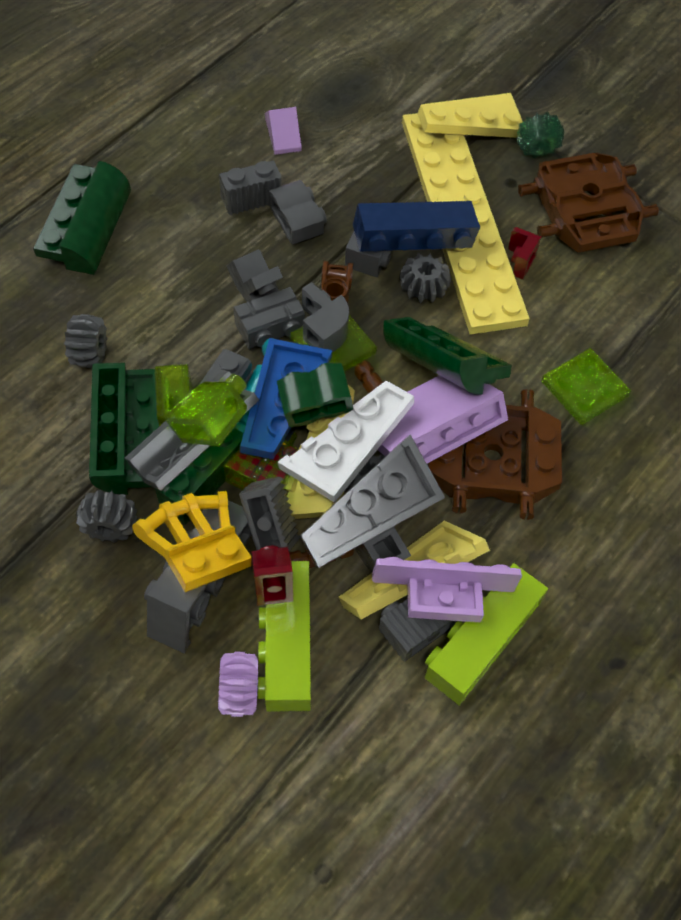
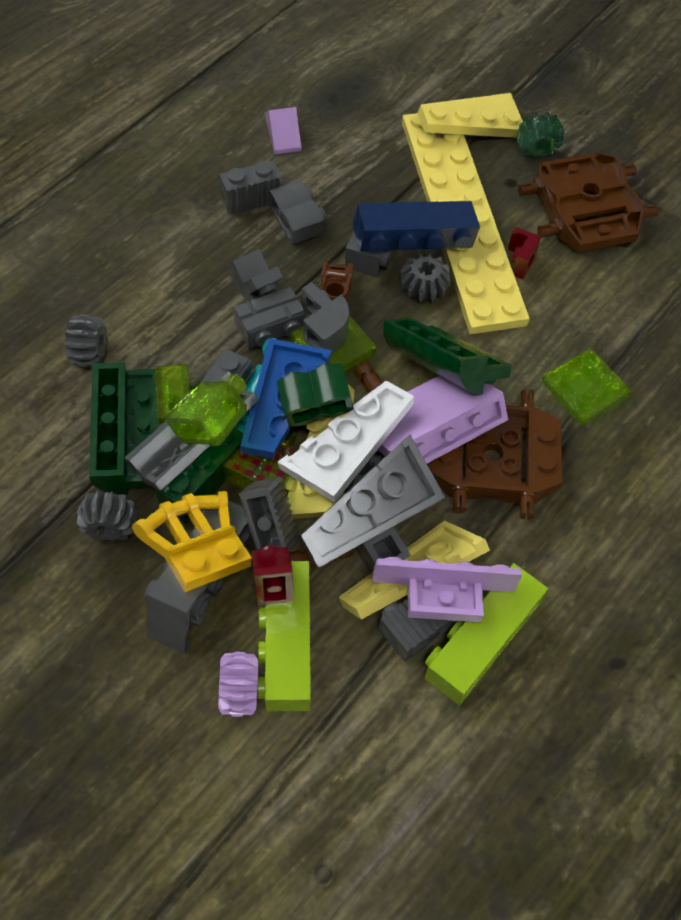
dark green brick [33,161,131,275] -> none

